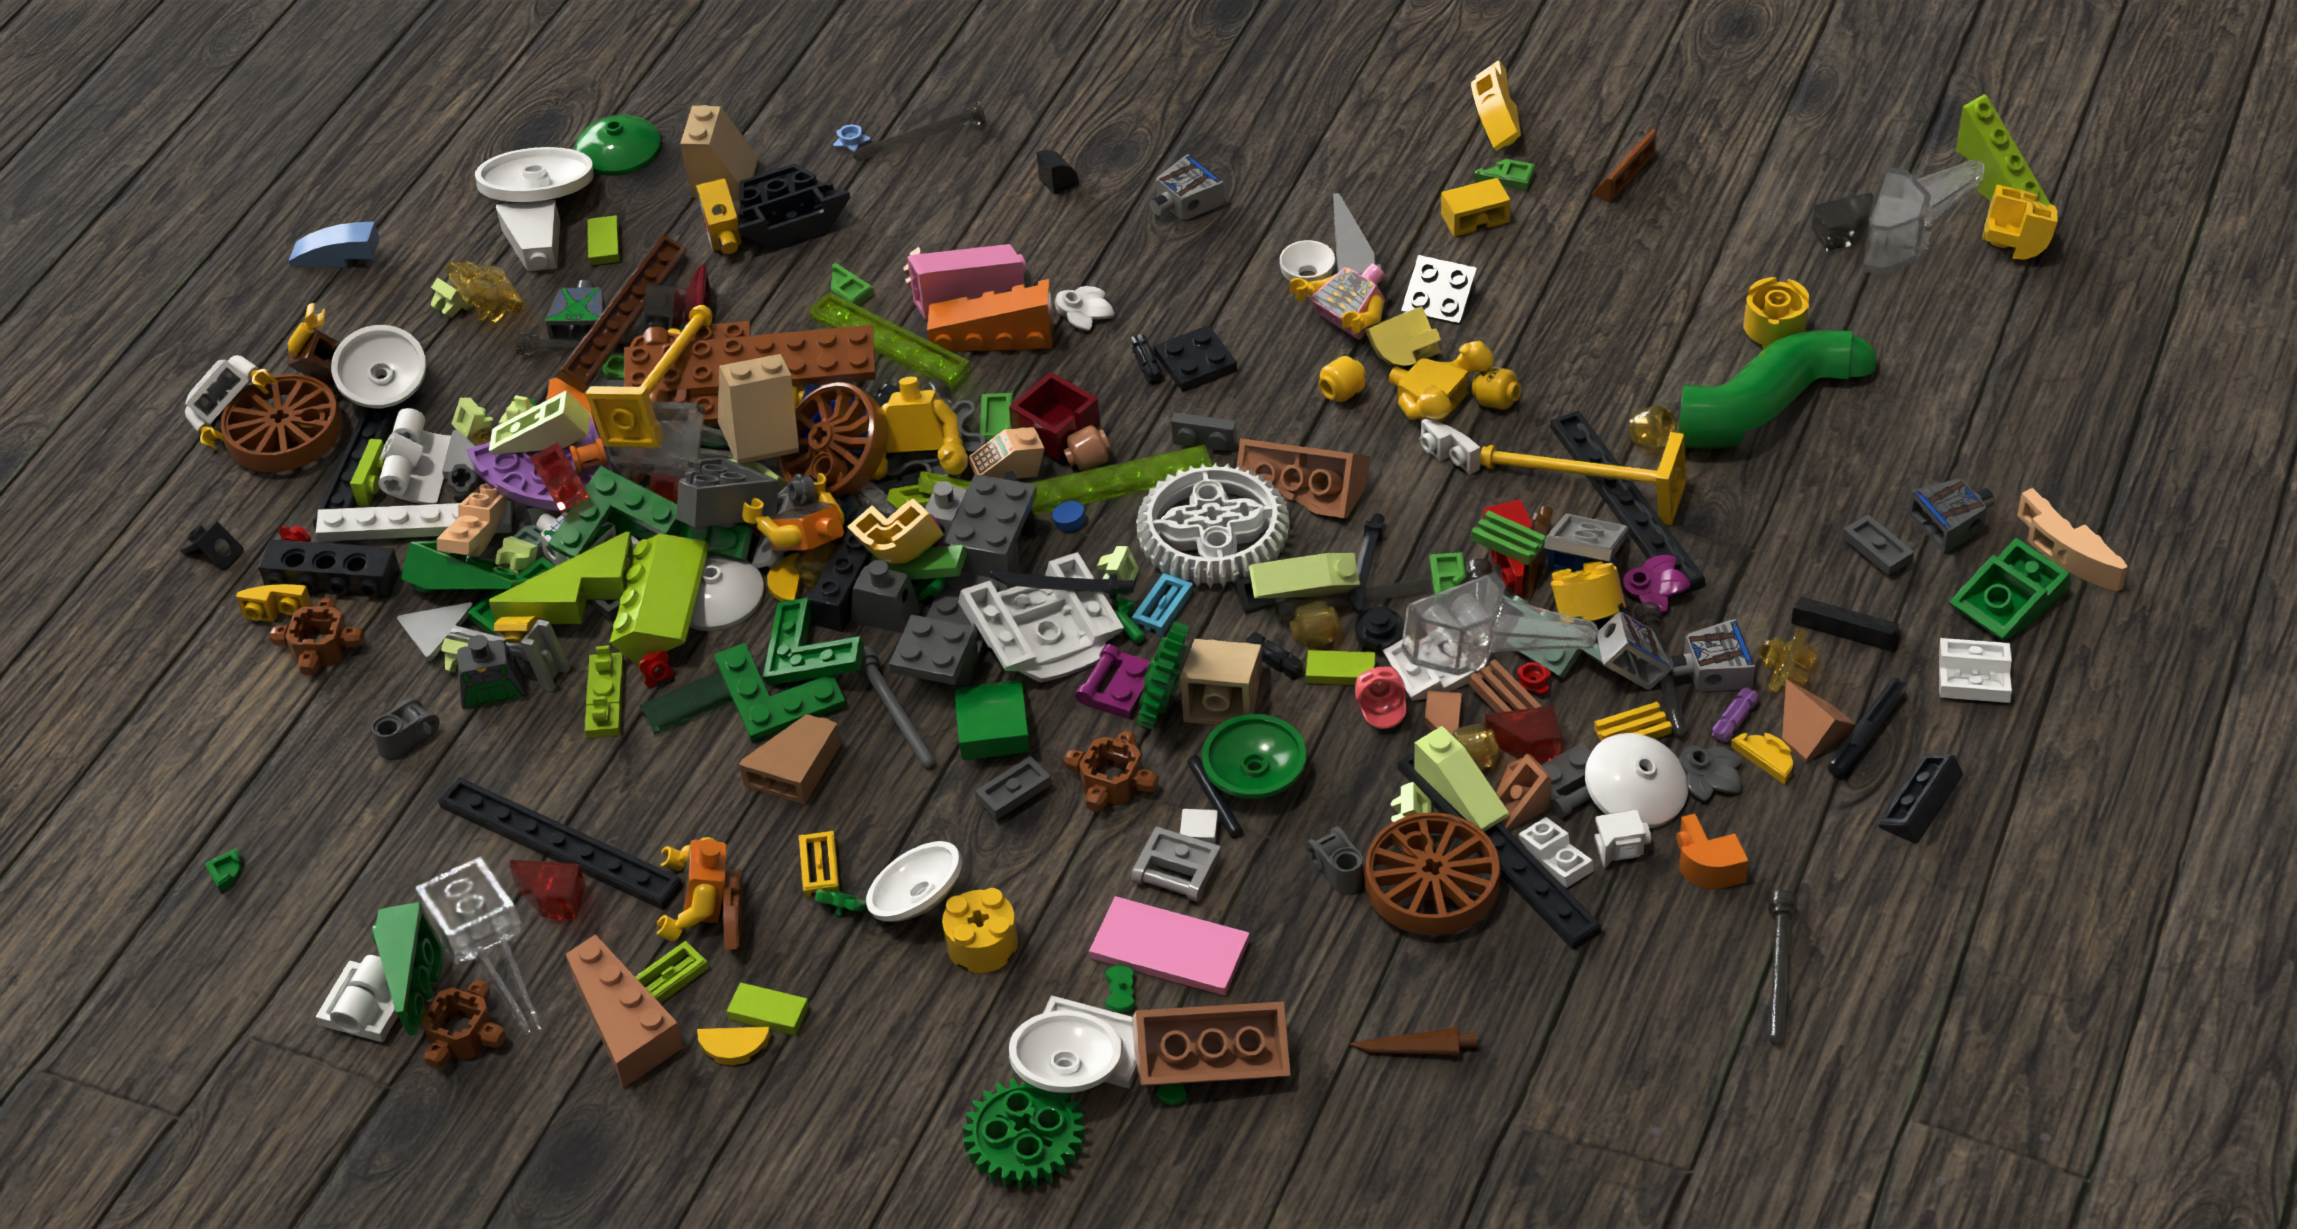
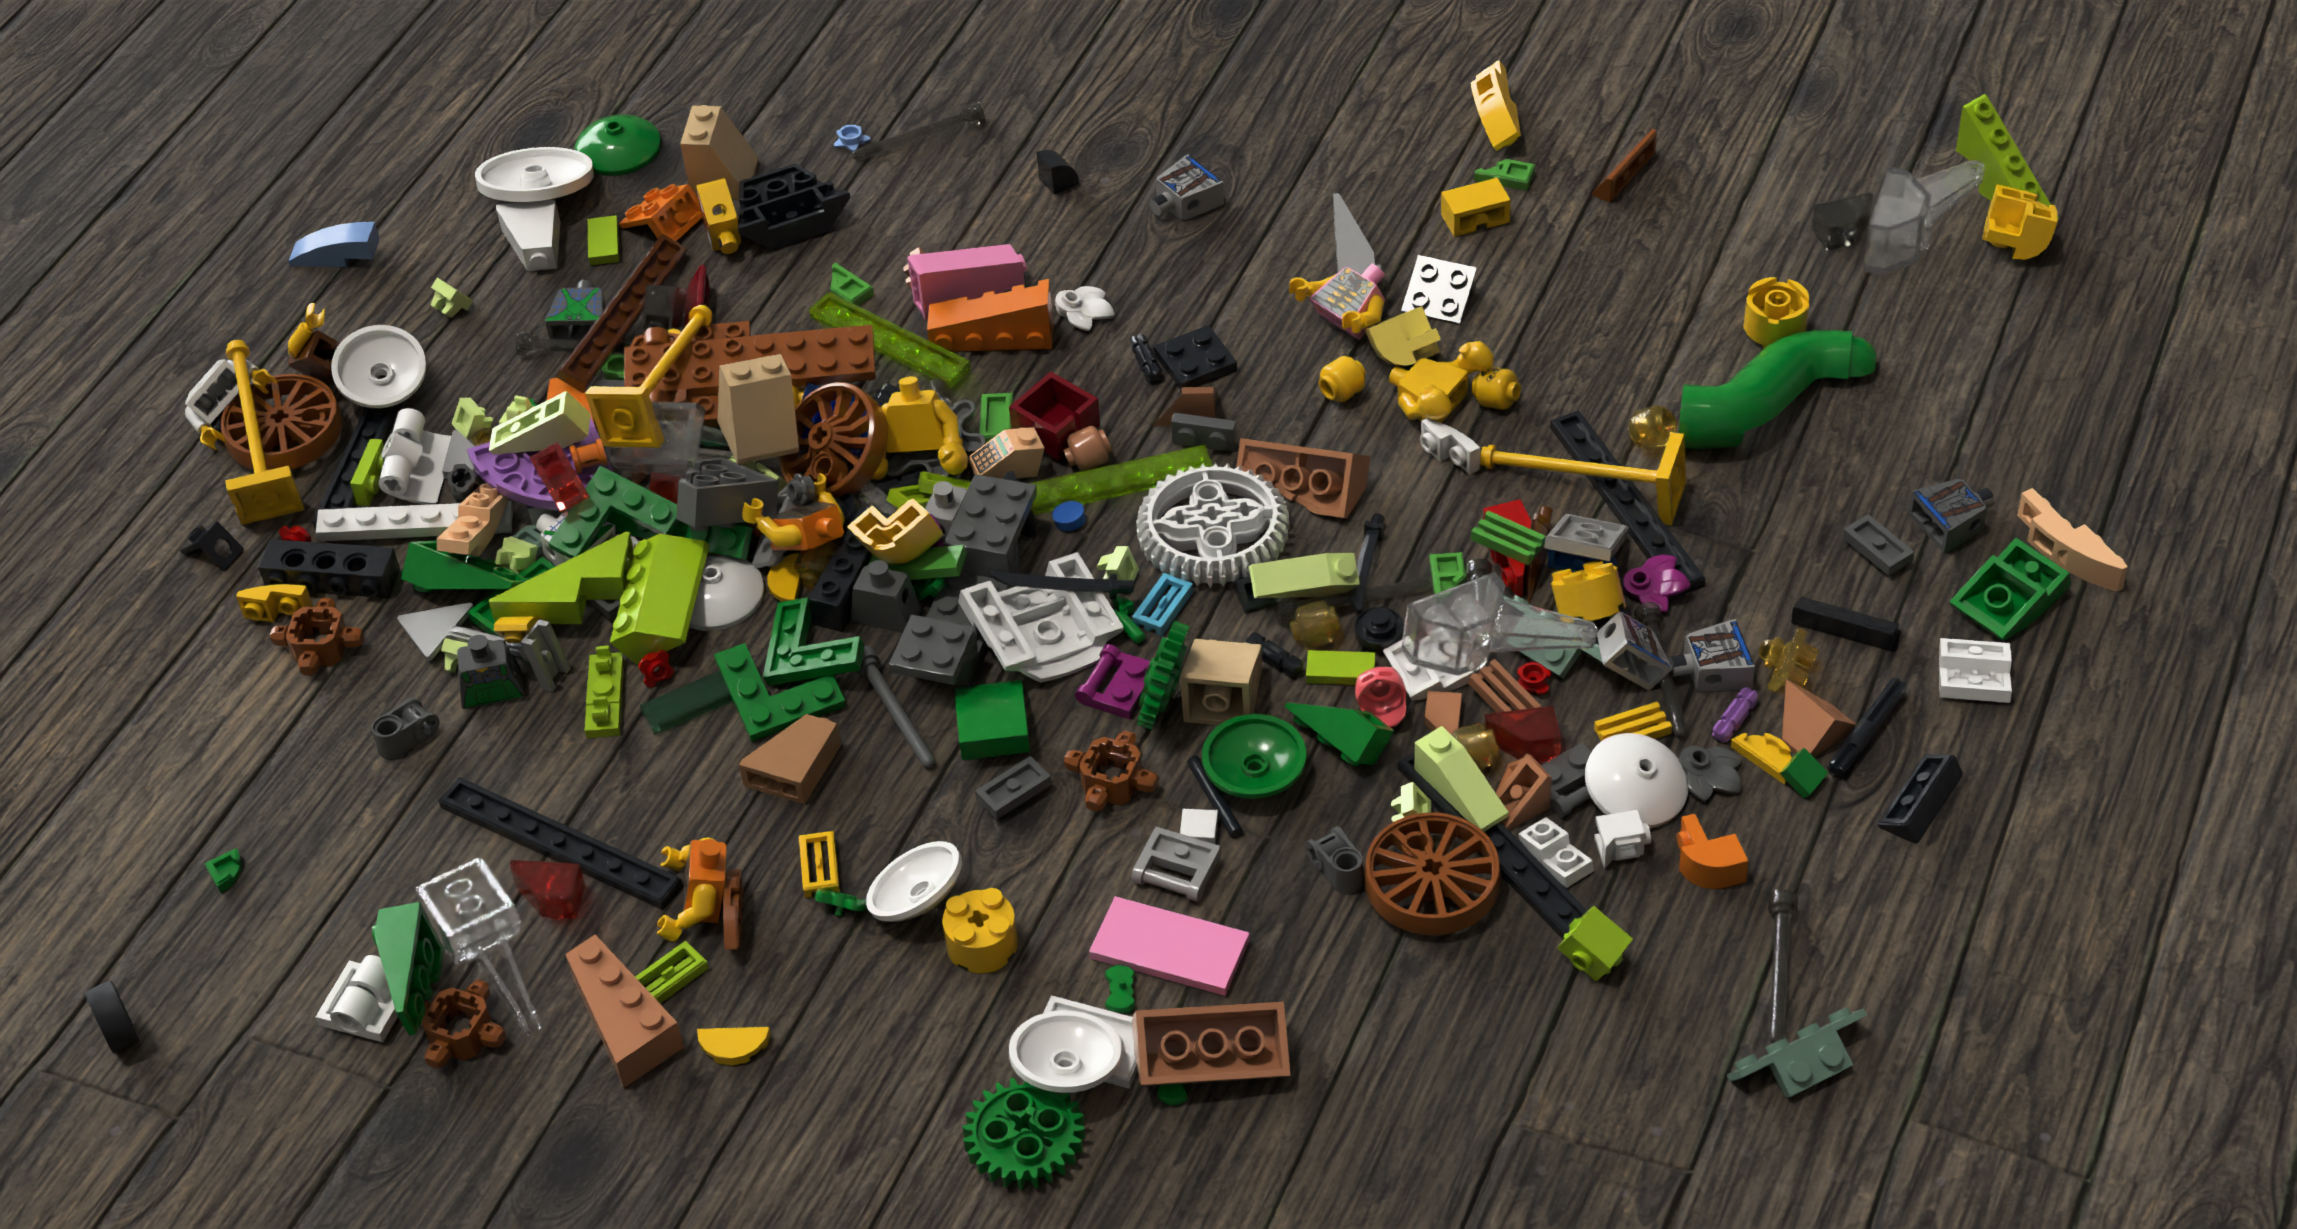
clear yellow piece [445,261,524,323] -> none
lime tile [727,982,809,1036] -> none
white piece [1279,240,1335,282] -> none
reddish brown bar [1349,1027,1478,1056] -> none
none -> black tyre [84,980,140,1054]
none -> yellow tile [225,340,304,525]
none -> orange bracket [619,184,702,241]
none -> nougat slope [1153,387,1216,426]
none -> green slope [1284,702,1394,766]
none -> lime head [1557,906,1633,981]
none -> sand green bracket [1727,1007,1867,1098]
none -> green tile [1780,748,1829,798]

